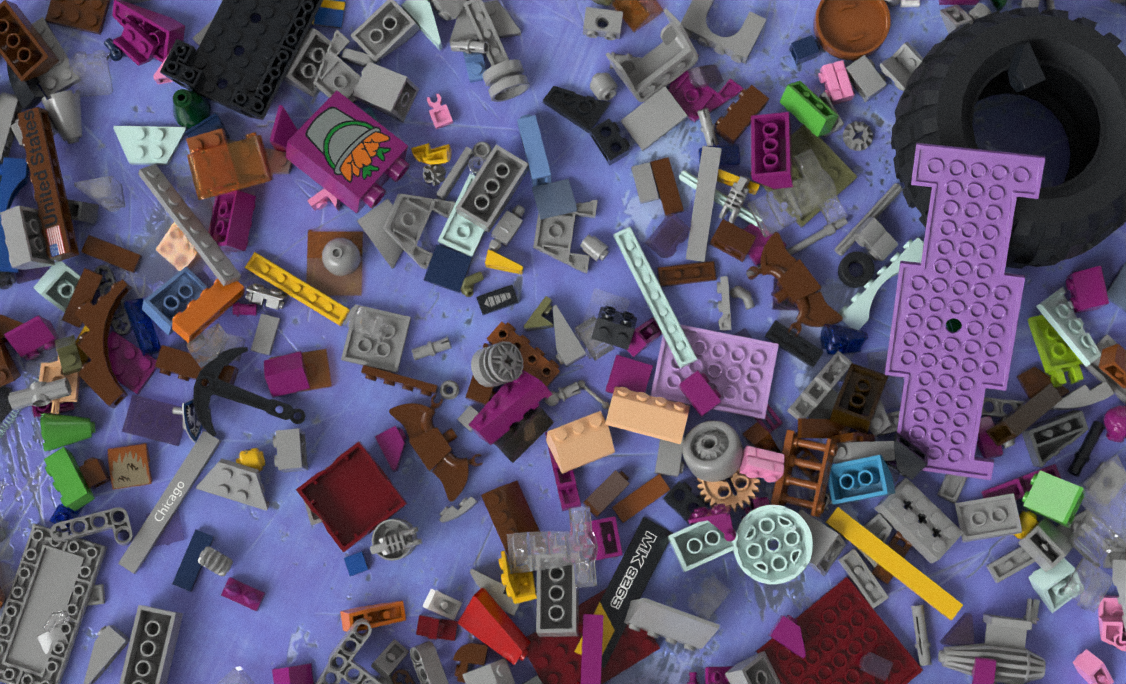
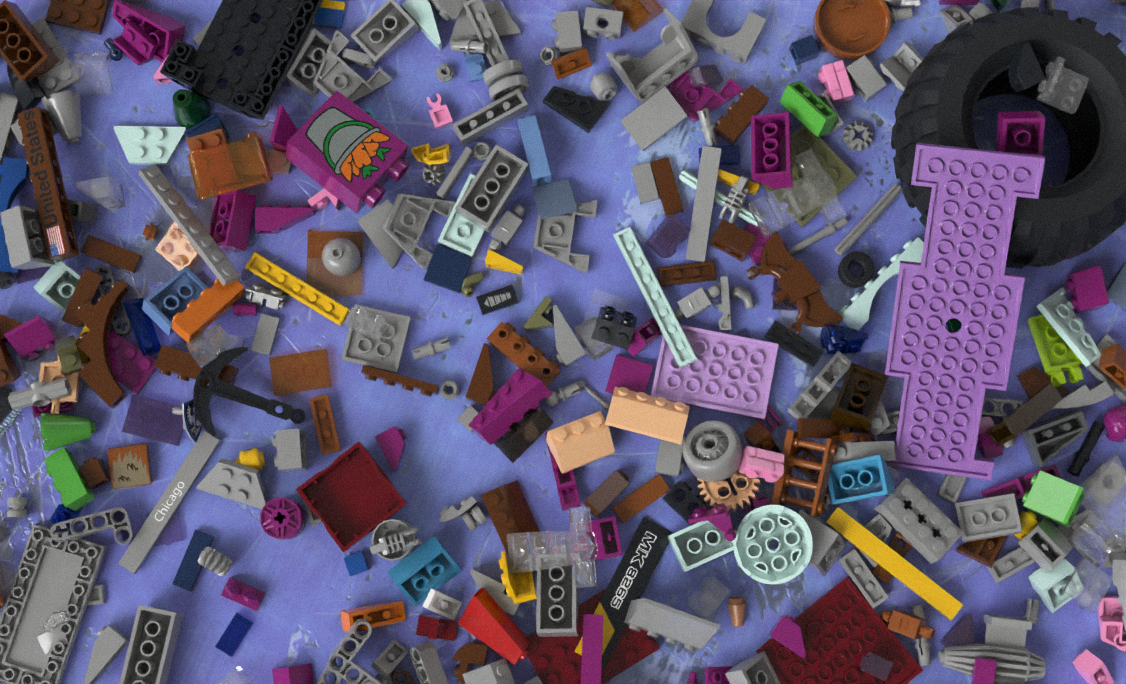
magenta slope [264,351,310,398] -> none
light grey slope [353,61,419,122] -> none
reddish brown torso [389,394,483,502] -> none
clear bush [468,156,485,176] -> none
light grey wheel [471,341,523,388] -> none
light grey brick [580,234,609,261] -> none
black brick [590,118,630,165] -> none
magenta brick [678,370,721,417] -> none
light grey brick [853,217,898,261] -> none
black slope [894,433,928,480] -> none
none -> light grey wheel [7,497,27,518]
none -> dark orange plate [143,222,158,241]
none -> clear blue tile [215,613,254,657]
none -> magenta slope [255,205,315,234]
none -> magenta wheel [260,497,306,540]
none -> dark orange plate [309,394,342,455]
none -> dark azure slope [388,536,462,607]
none -> light grey plate [436,64,454,82]
none -> light grey brick [452,89,528,146]
none -> light grey wheel [461,505,488,532]
none -> light grey plate [540,46,558,65]
none -> dark orange plate [551,47,592,79]
none -> light grey brick [552,11,582,55]
none -> light grey piece [673,286,721,320]
none -> nougat cone [727,597,746,627]
none -> dark orange piece [880,610,935,639]
none -> light grey pin [889,6,912,23]
none -> reddish brown wing [956,535,1009,568]
none -> magenta brick [996,111,1045,156]
none -> clear bracket [1036,56,1089,114]

